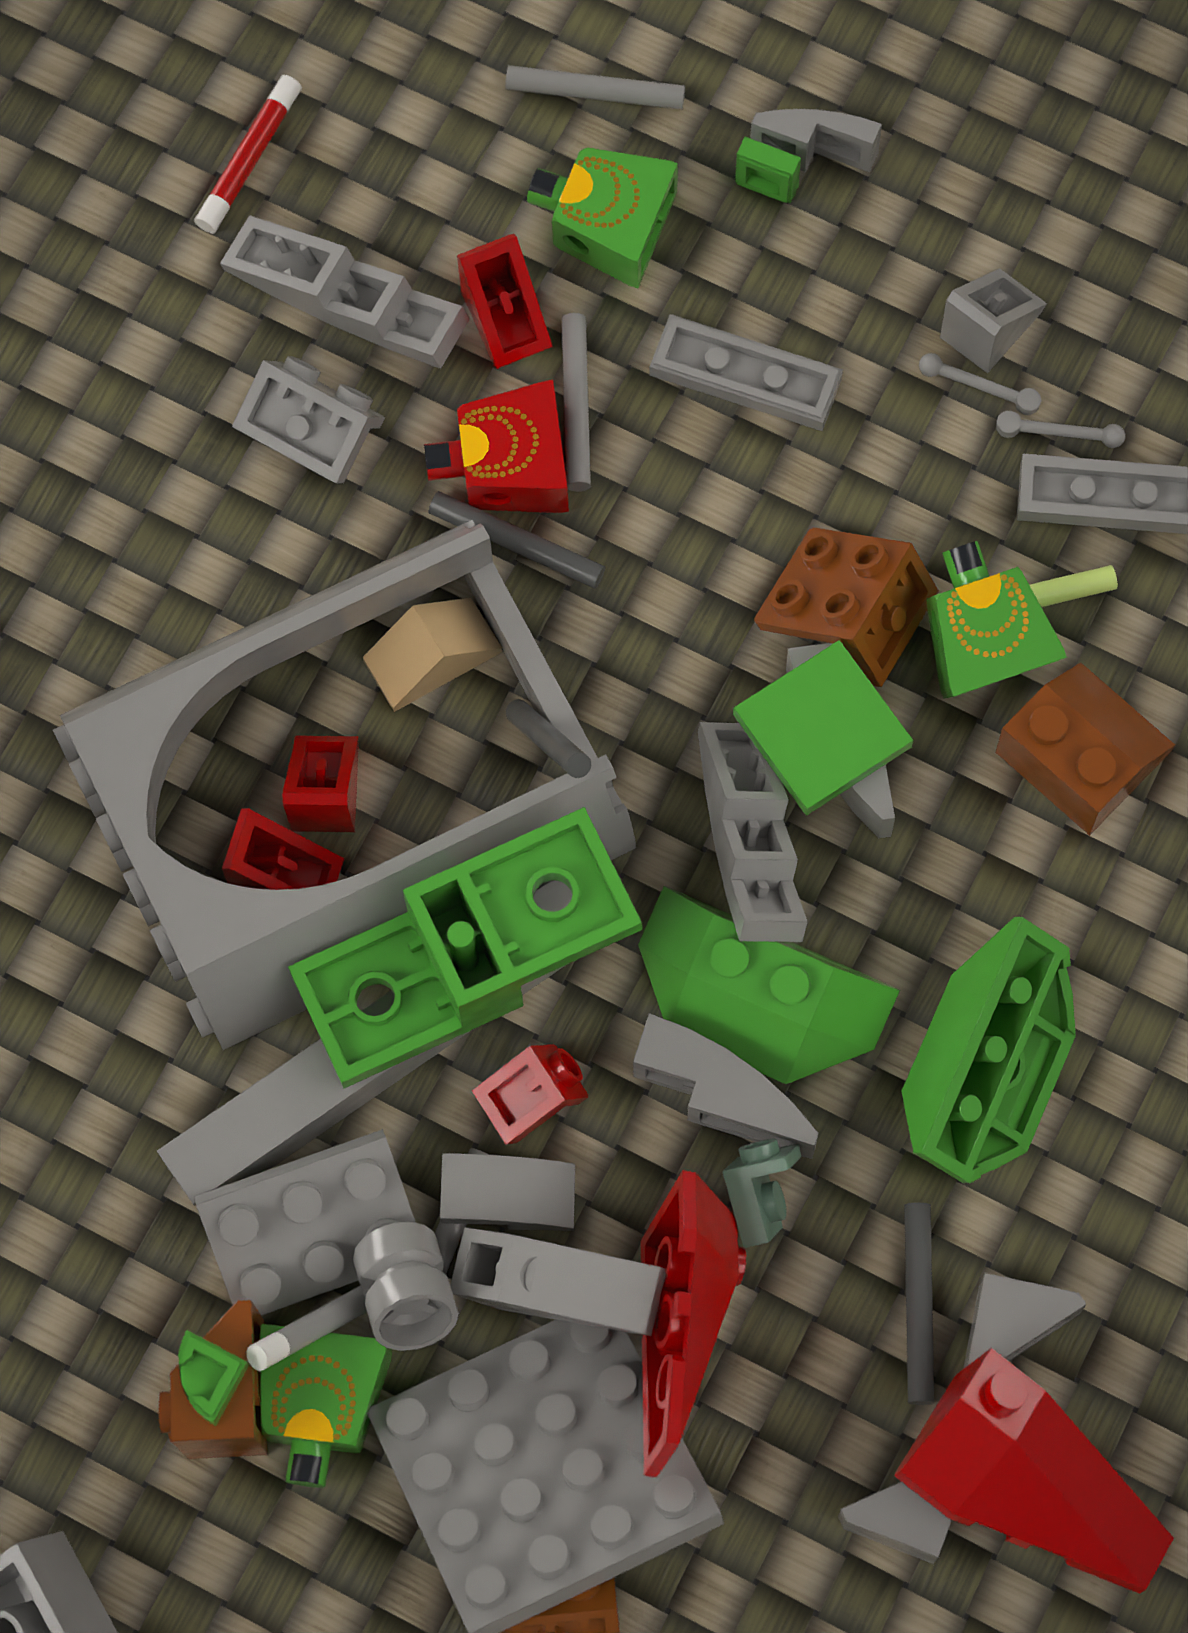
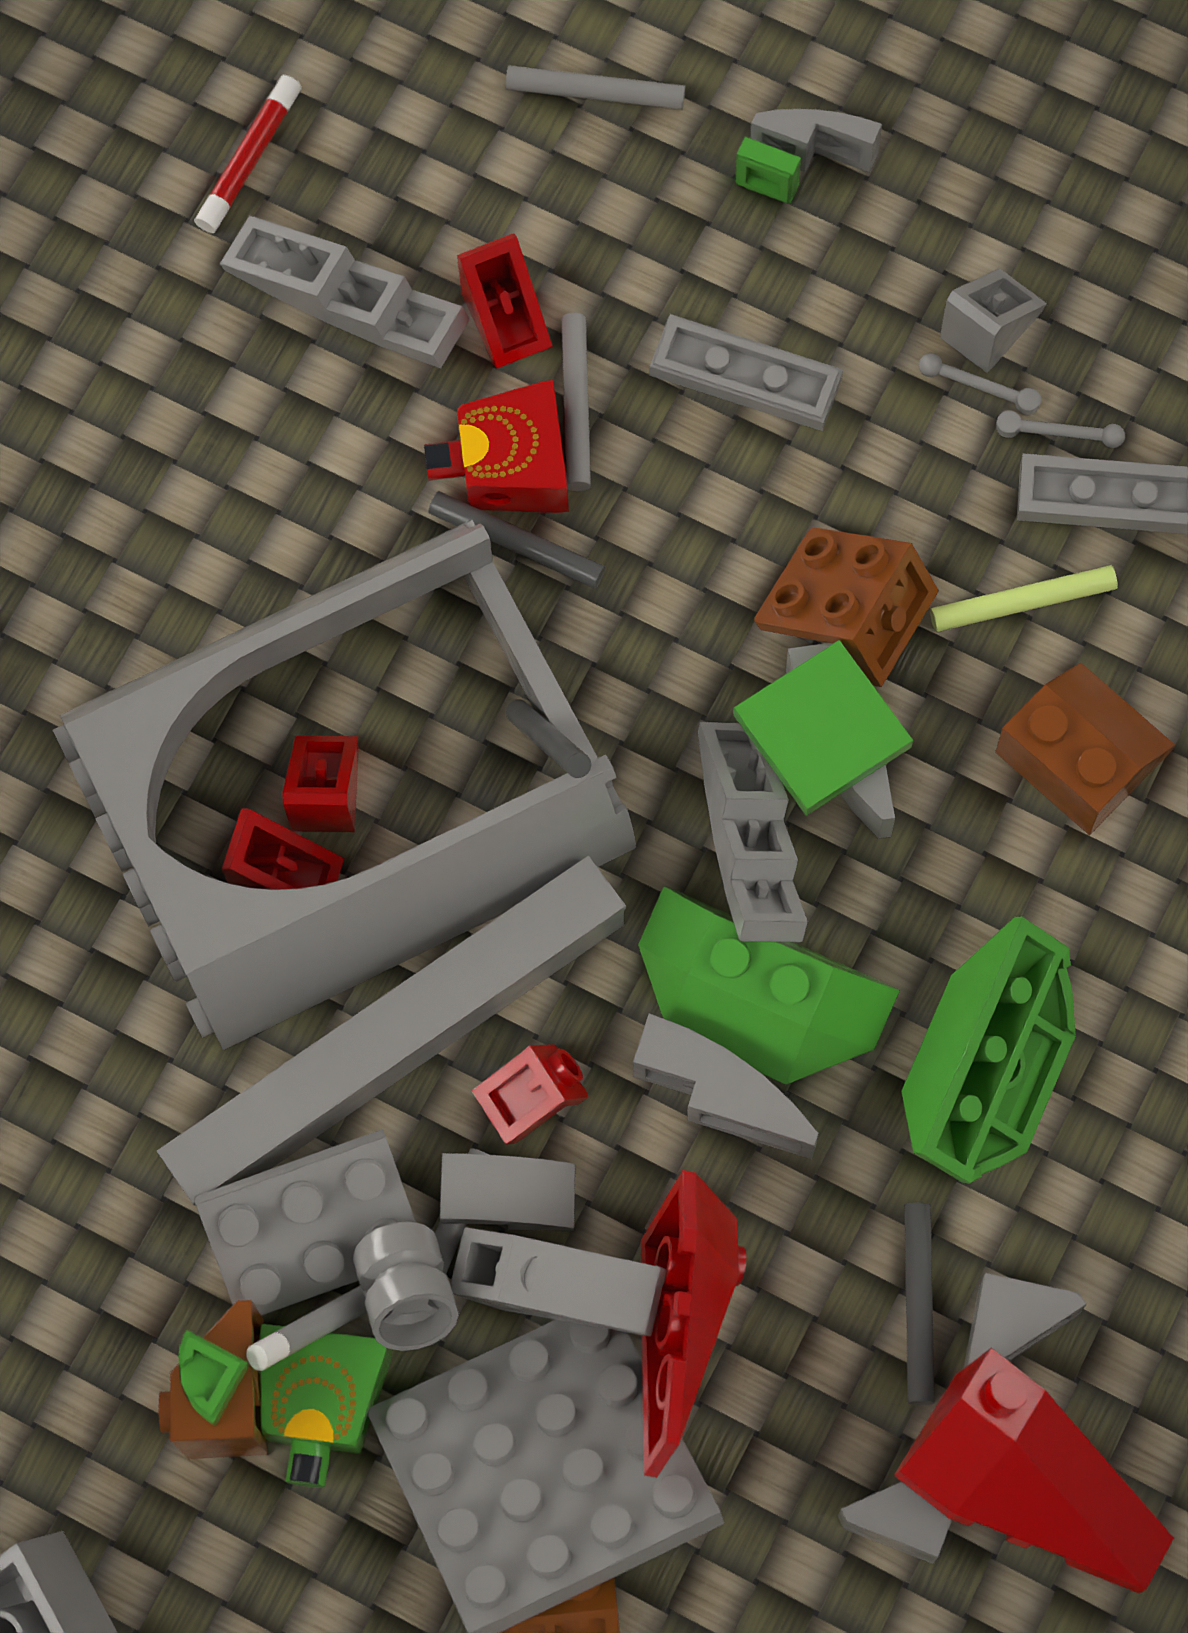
light grey bracket [232,356,385,484] -> none
bright green bracket [288,807,642,1089] -> none
tan slope [363,598,503,712] -> none
bright green torso [527,147,678,288] -> none
sand green bracket [722,1138,802,1248] -> none
bright green torso [926,541,1067,699] -> none

